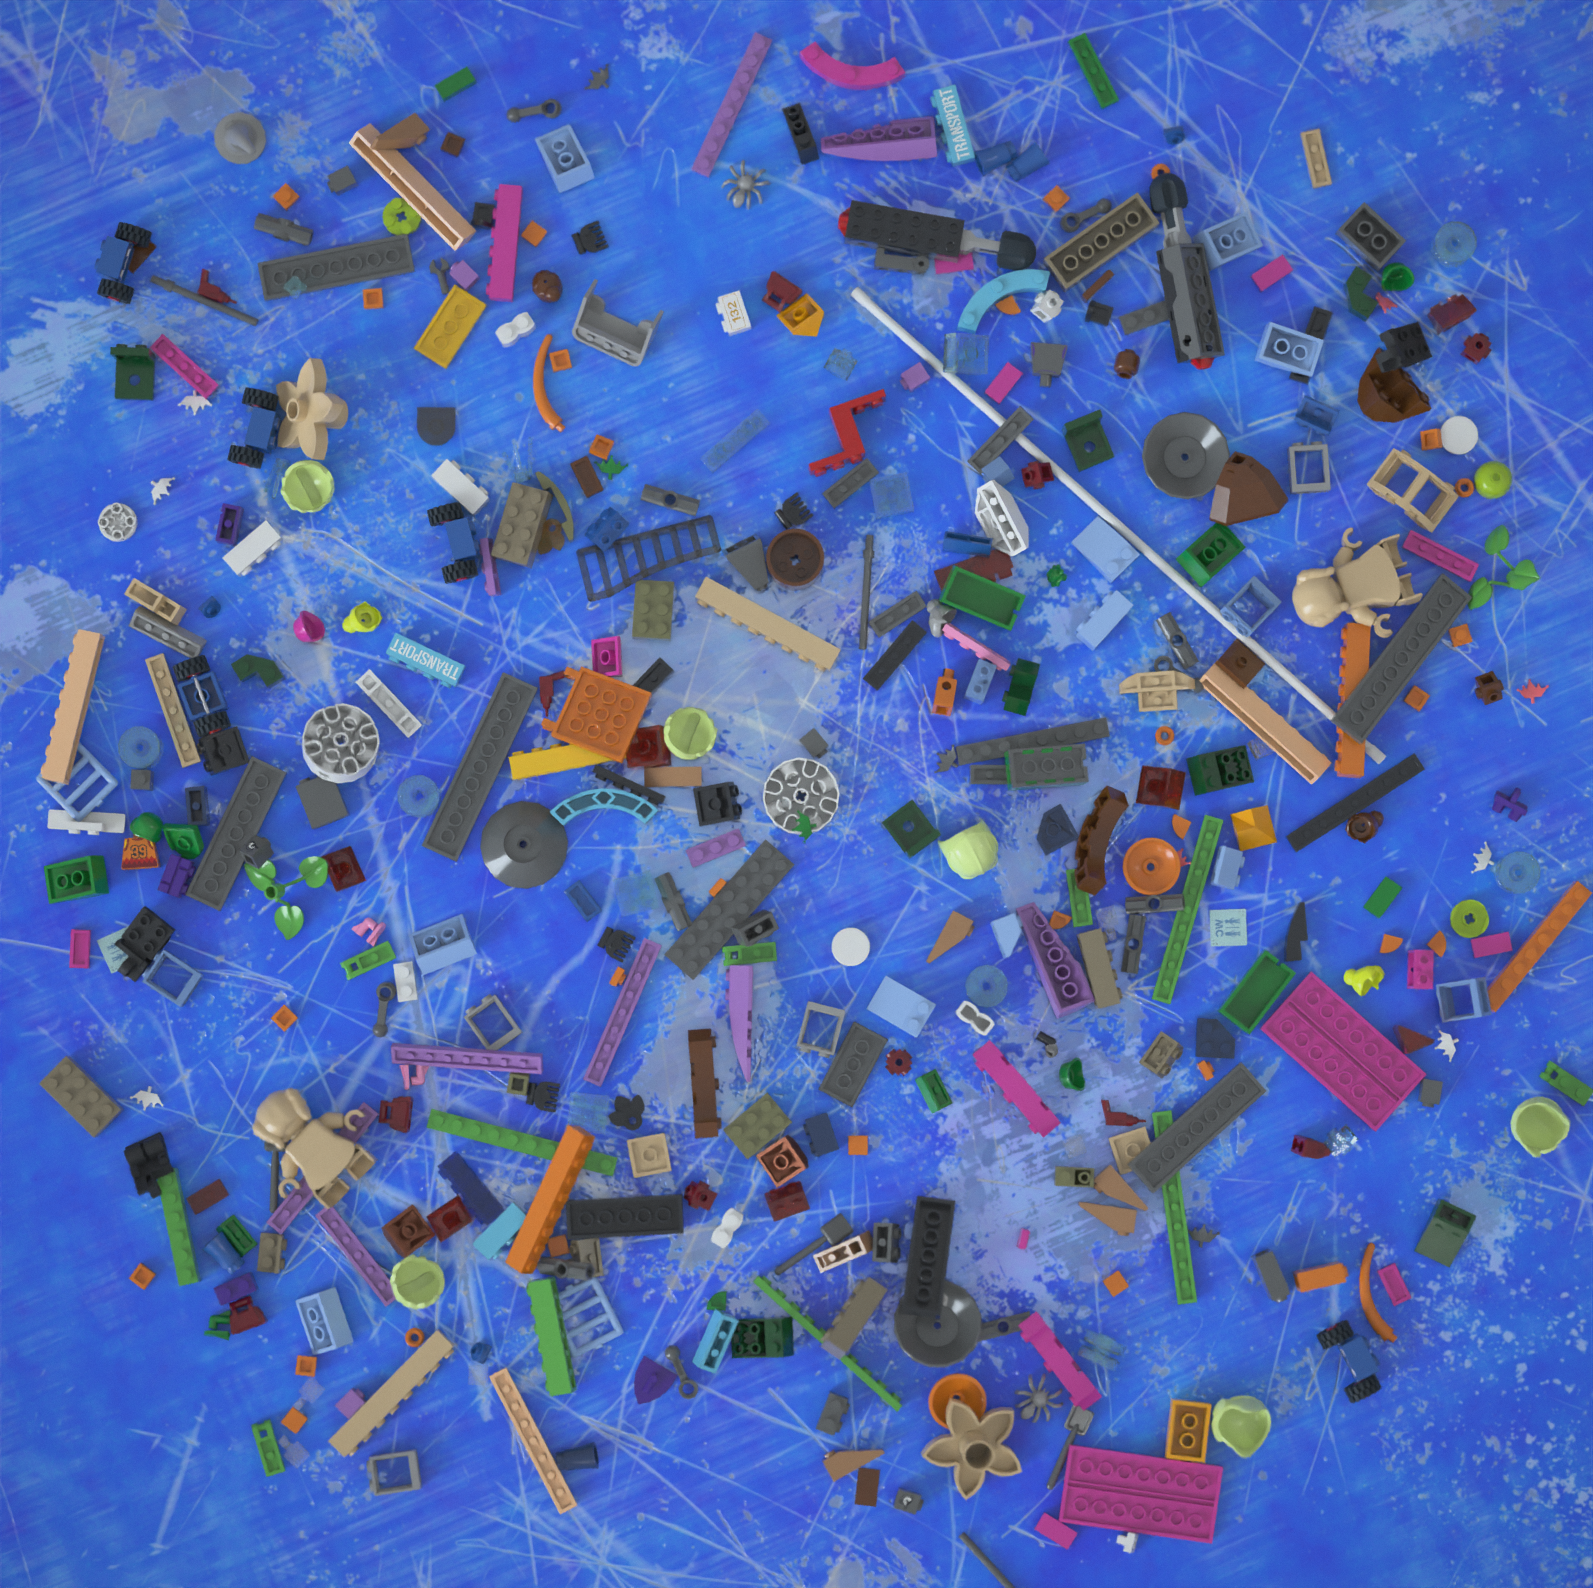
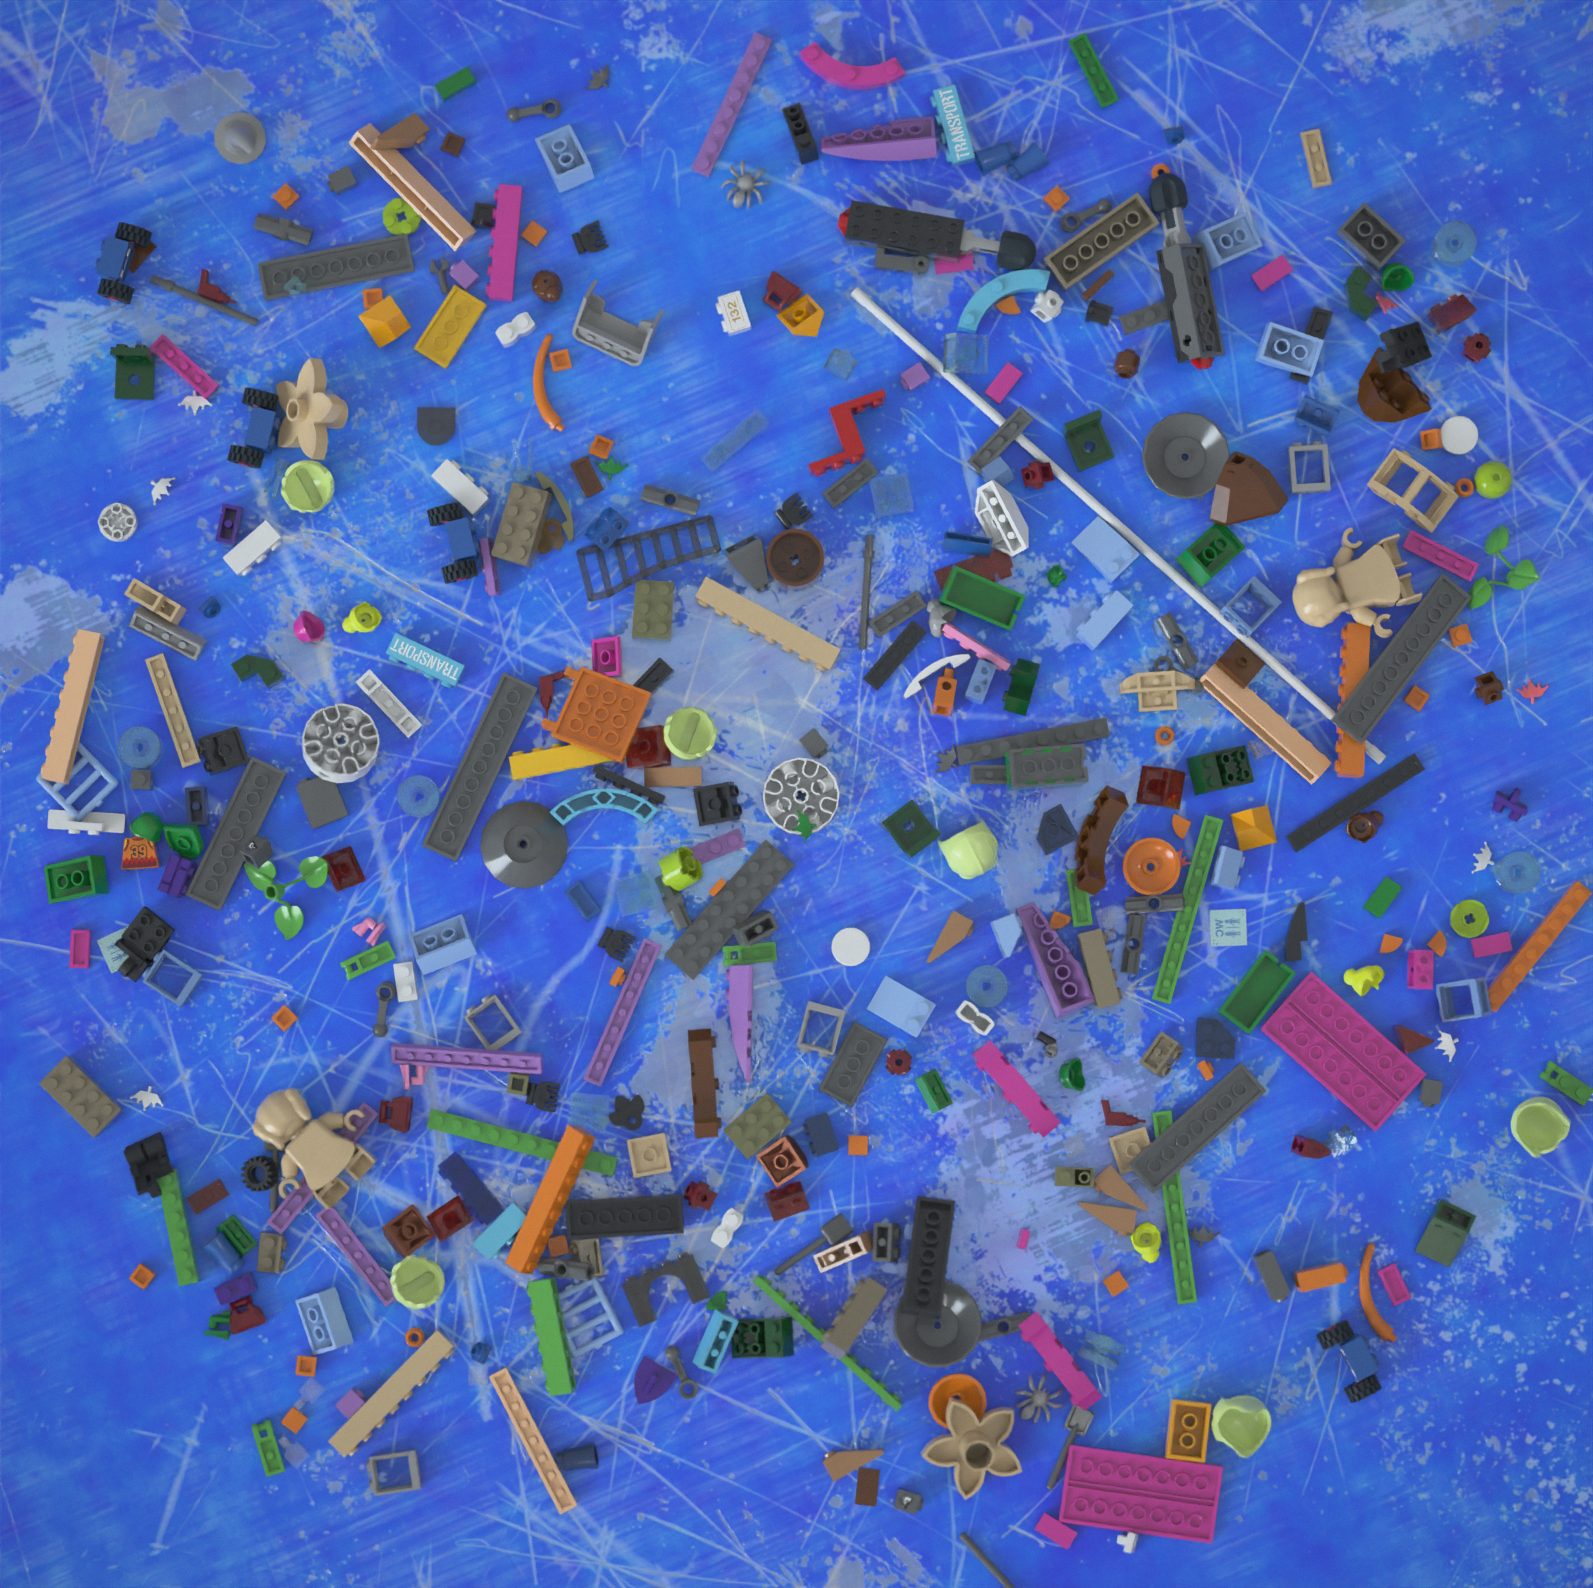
brick [173,655,231,737] -> none
dark grey brick [816,1391,850,1436] -> none
dark grey torso [1030,342,1067,388] -> none
none -> black tyre [241,1156,279,1192]
none -> light orange slope [358,295,411,348]
none -> clear smoke arch [621,1252,711,1328]
none -> lime brick [658,846,703,891]
none -> white slope [903,654,971,700]
none -> neon yellow piece [1130,1221,1161,1263]

